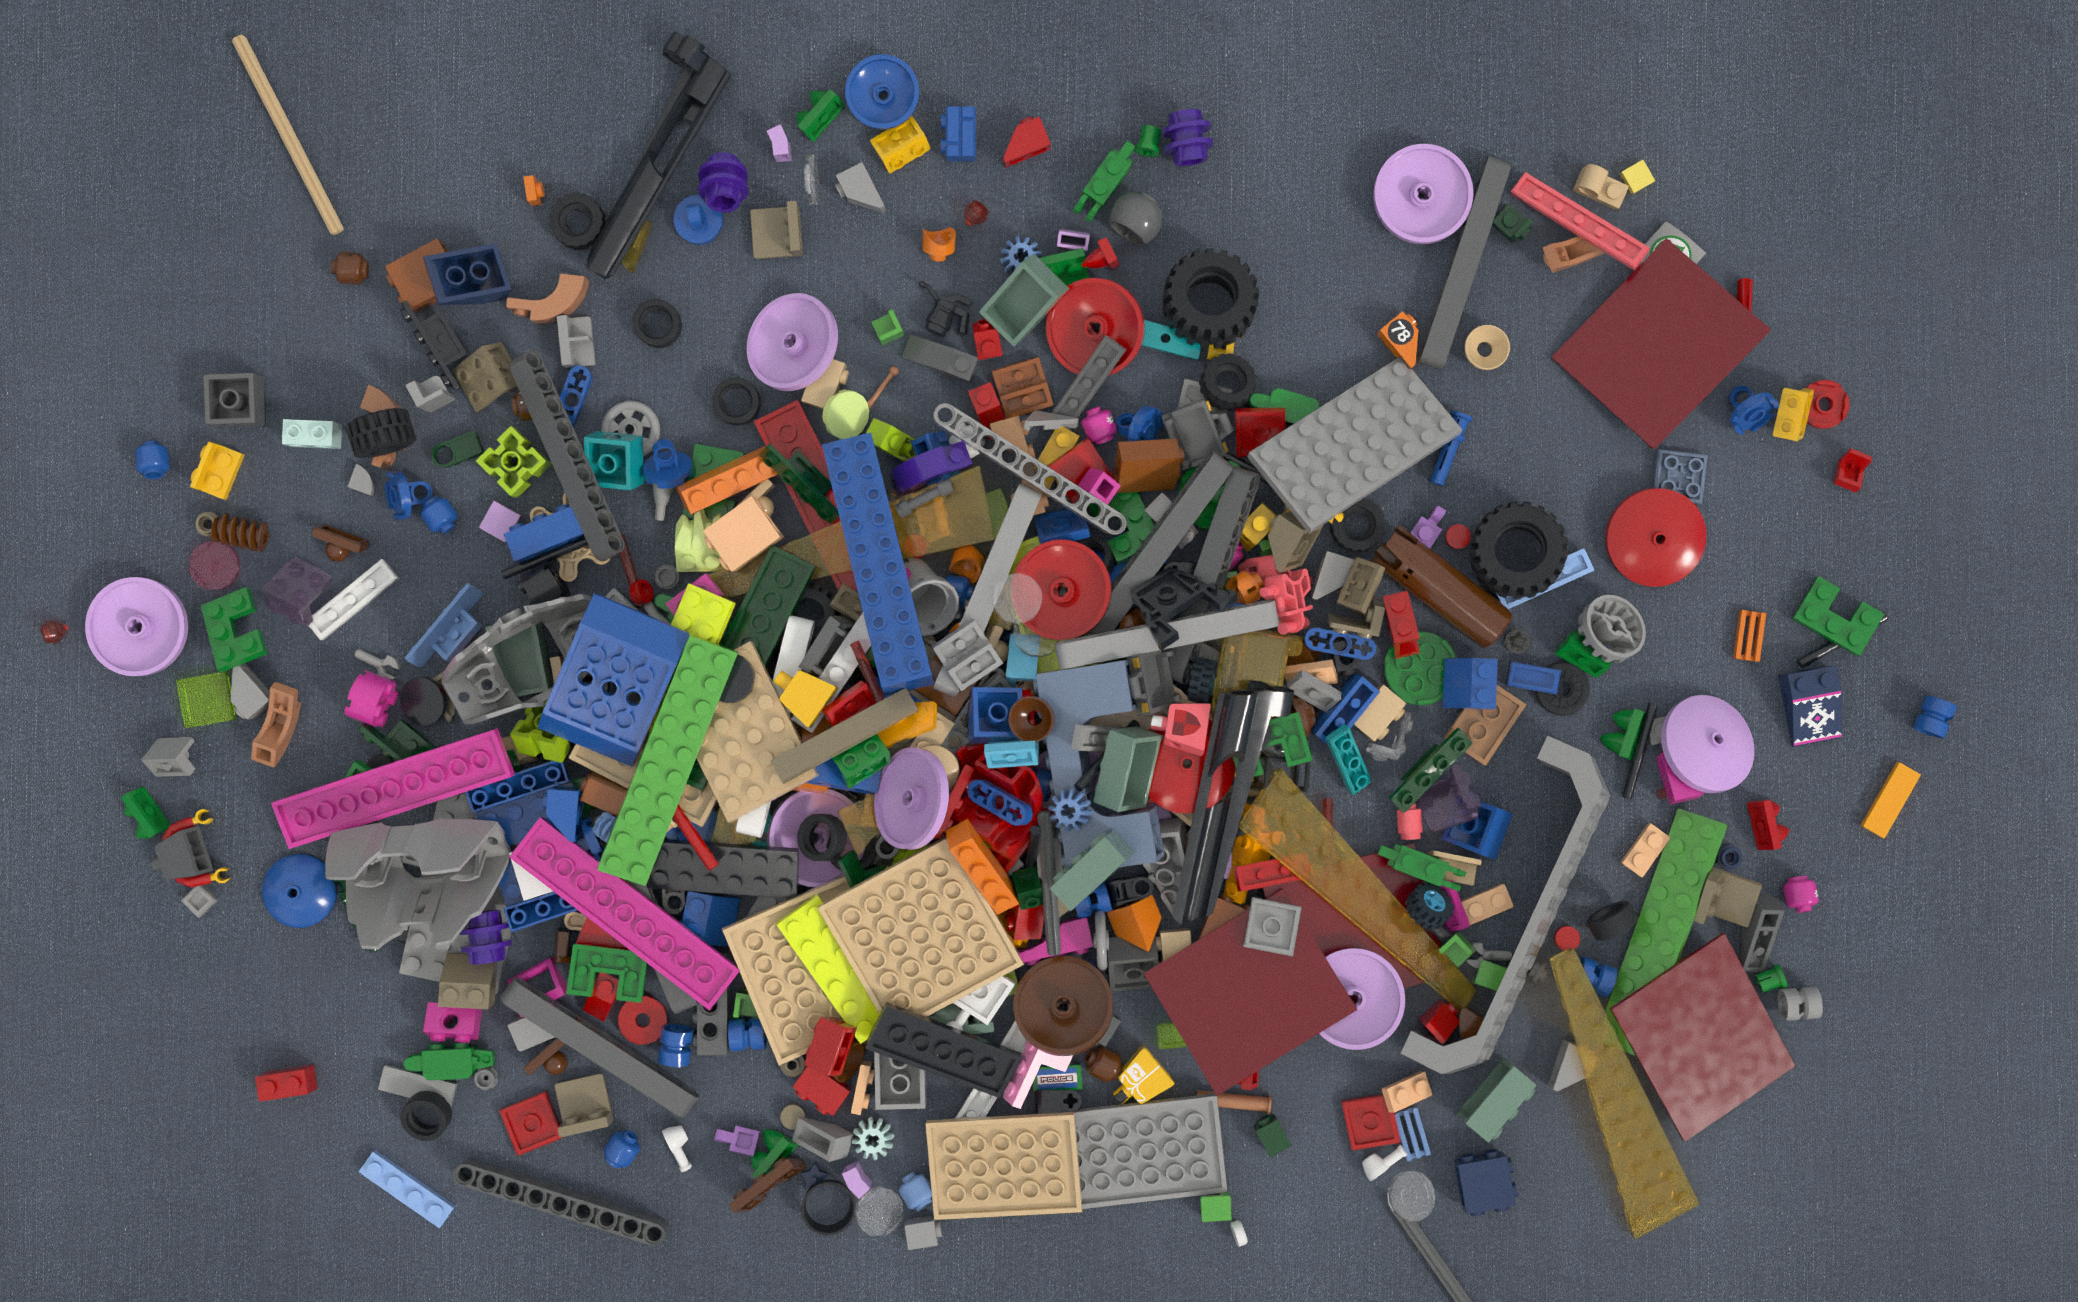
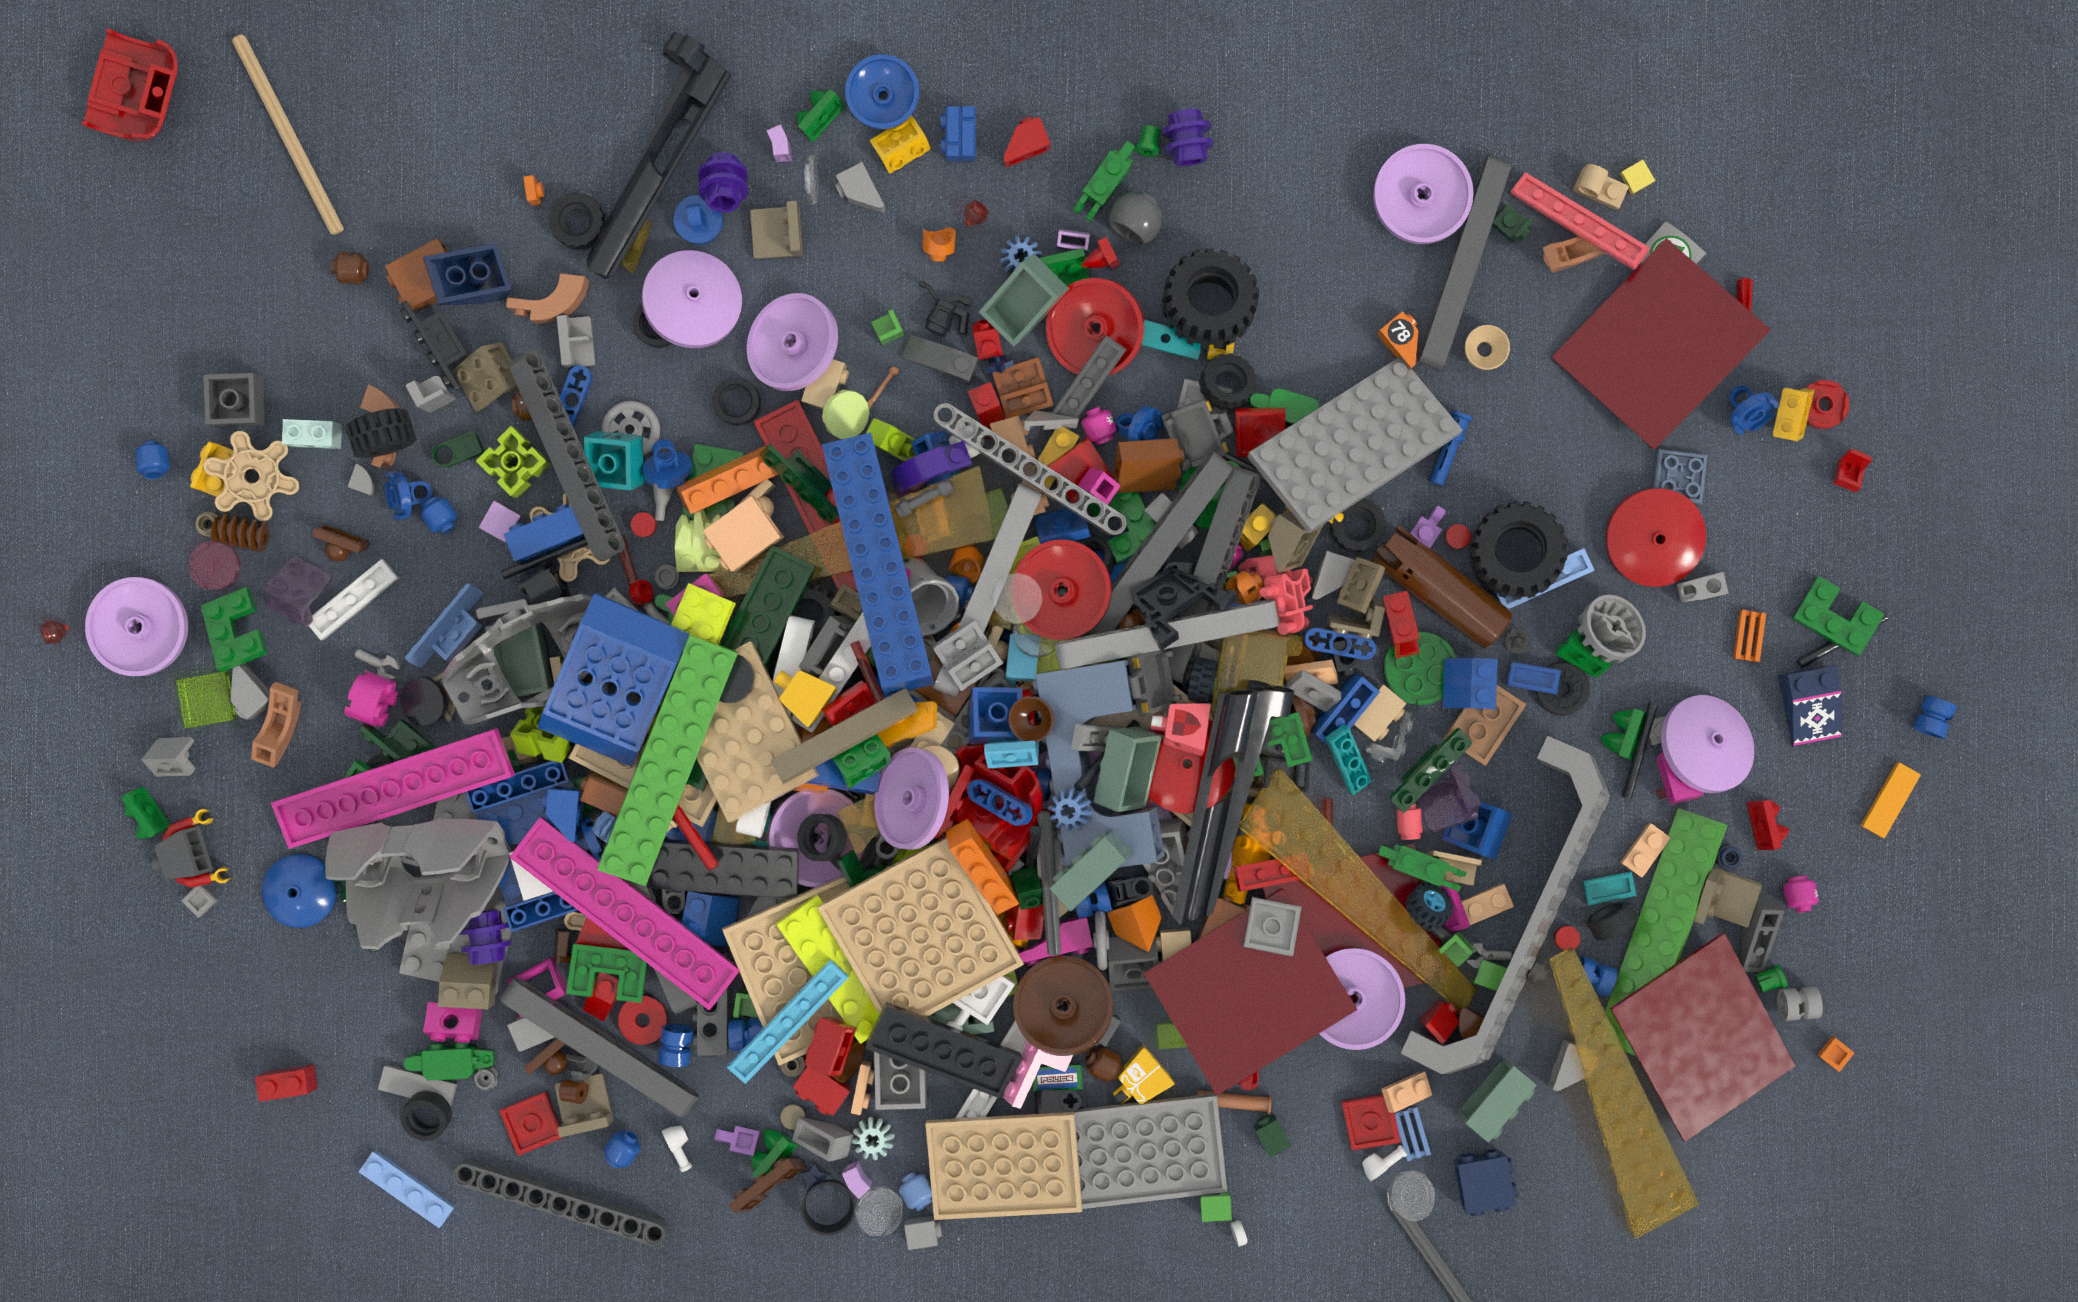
none -> red piece [81,28,178,142]
none -> tan plate [204,431,299,521]
none -> light grey tile [476,599,529,621]
none -> leg [559,1054,597,1104]
none -> red tile [631,512,657,537]
none -> lavender dish [642,250,742,348]
none -> medium azure tile [727,959,849,1084]
none -> dark blue piece [986,355,1014,374]
none -> teal tile [1582,871,1636,905]
none -> light grey leg [1677,572,1729,603]
none -> orange plate [1817,1036,1854,1072]

